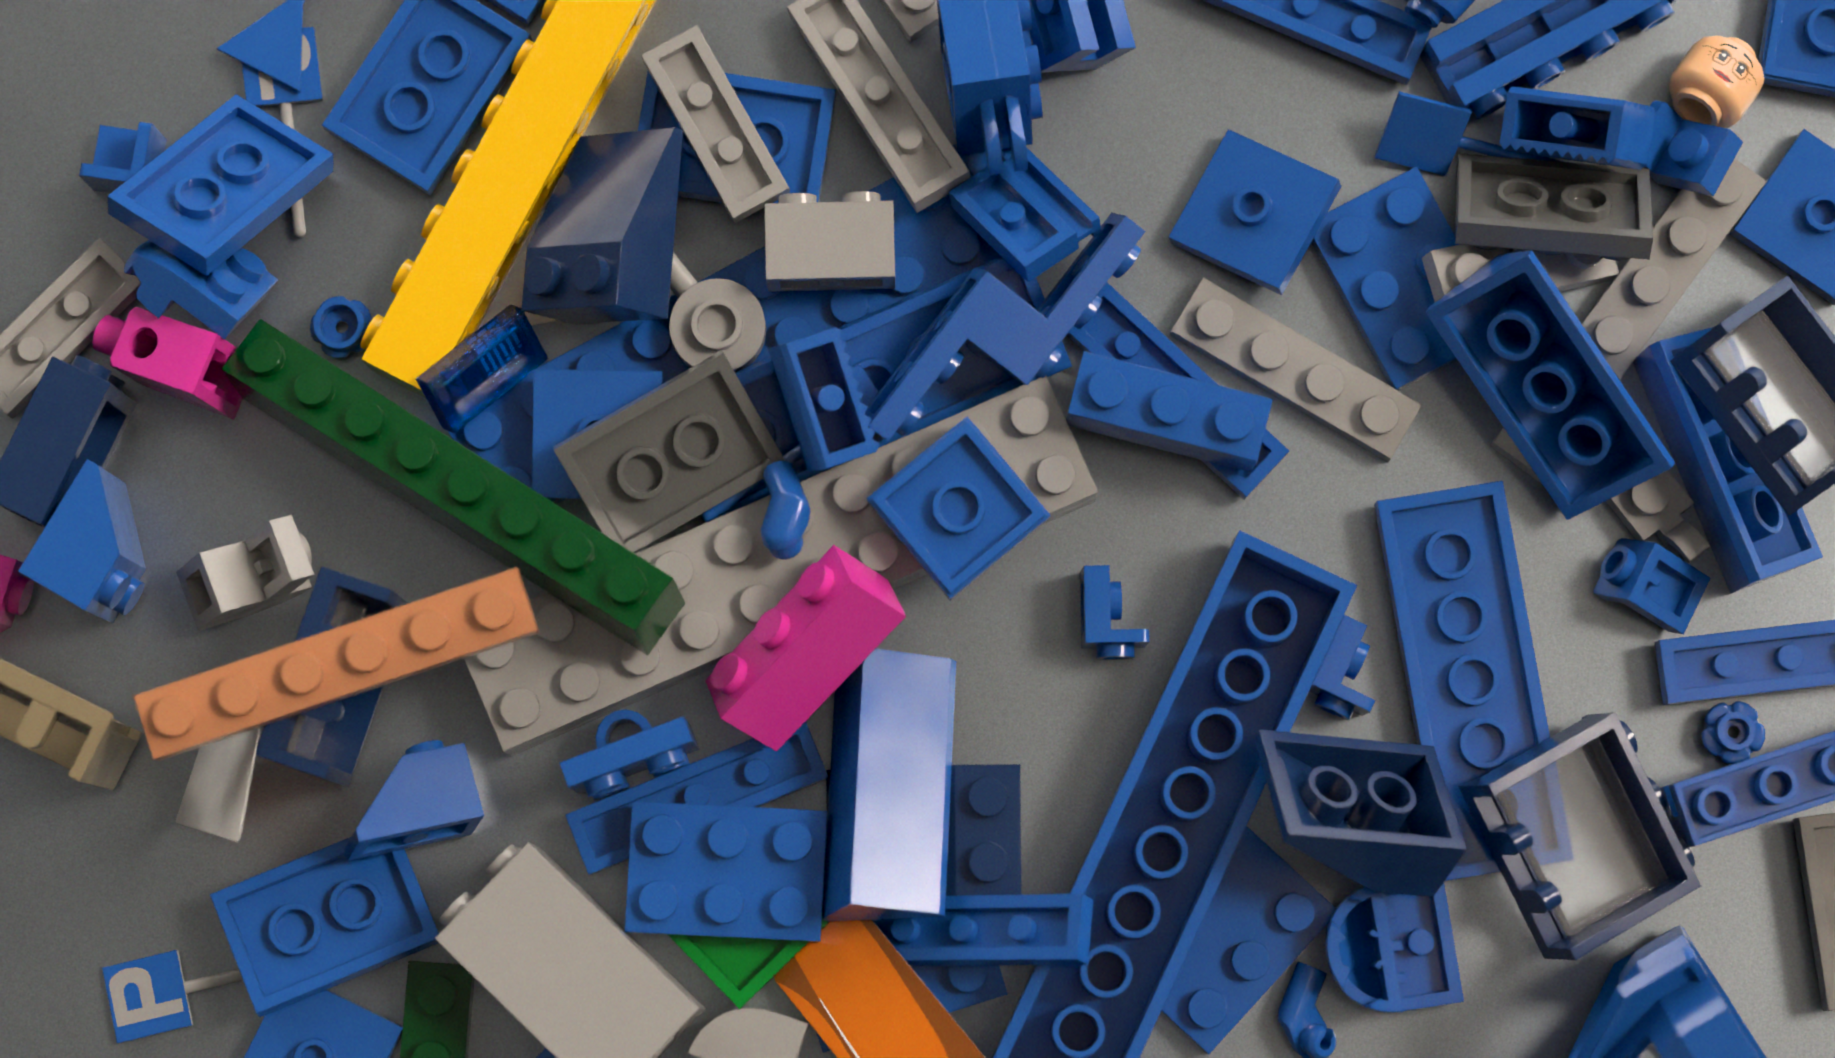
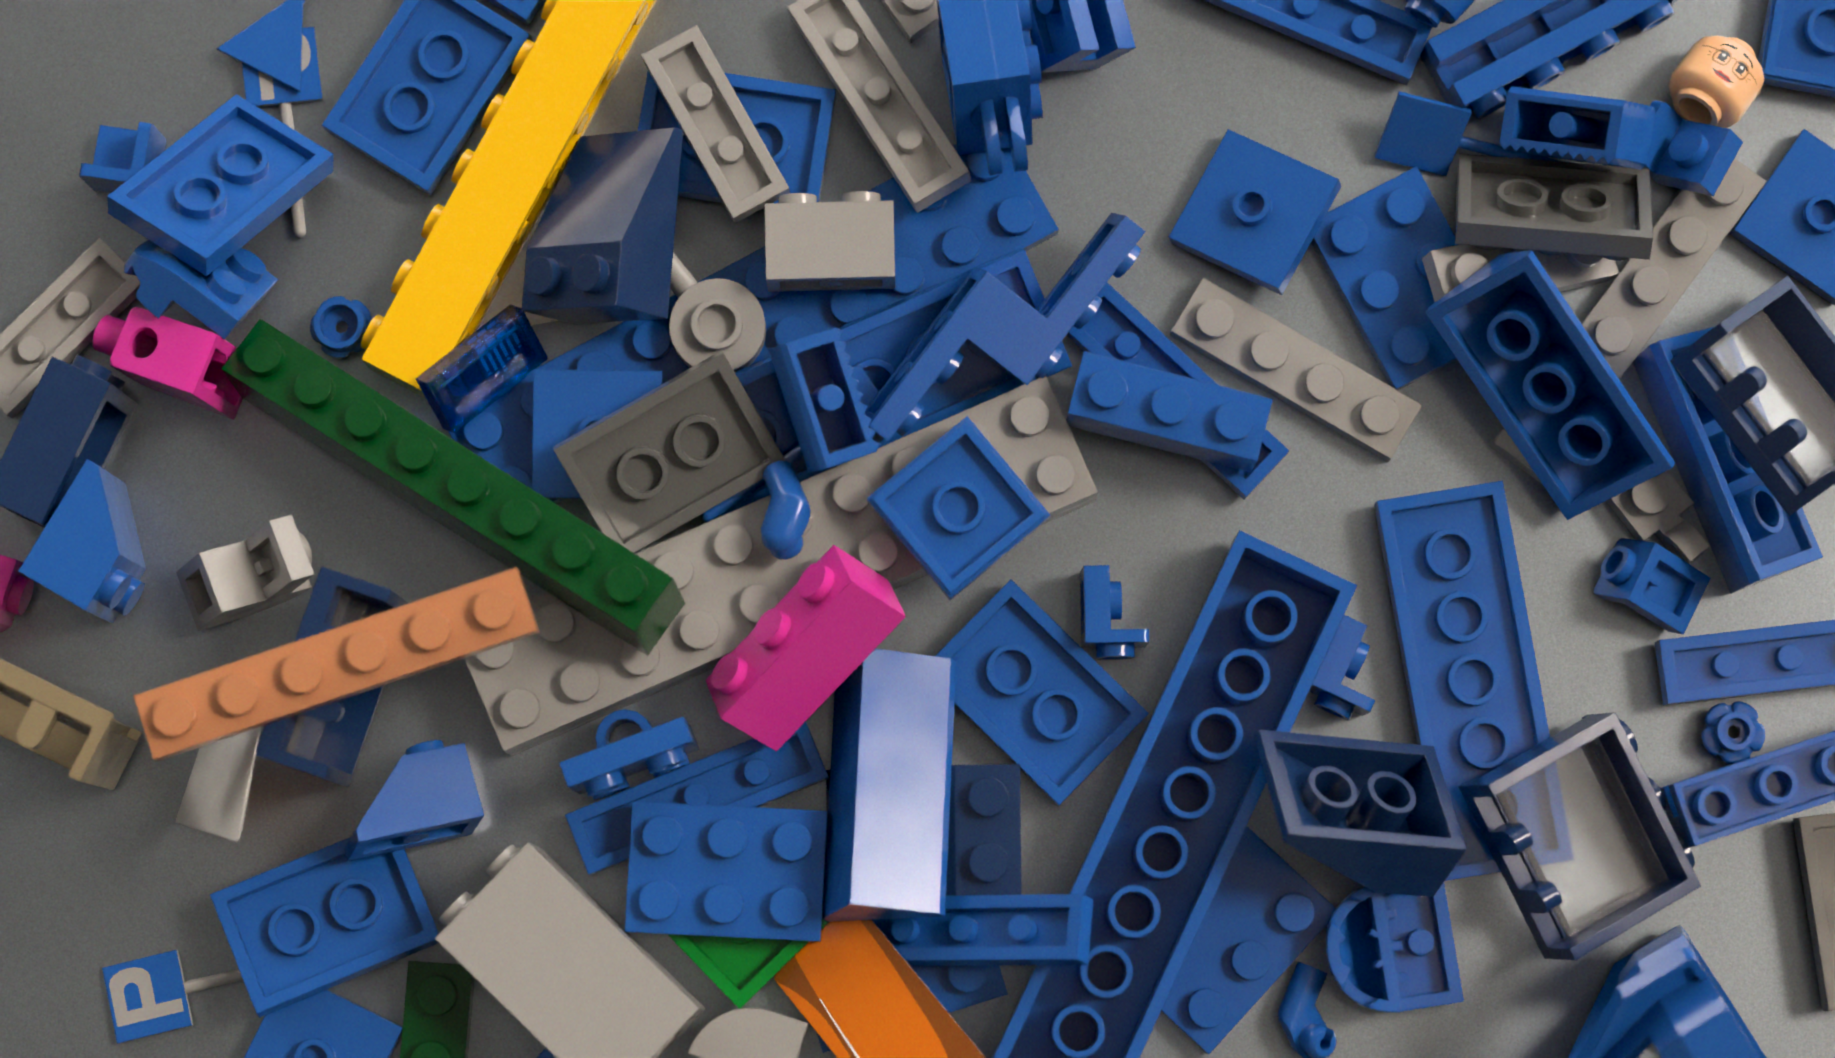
blue plate [949,147,1102,282] -> none
none -> blue plate [935,579,1149,807]

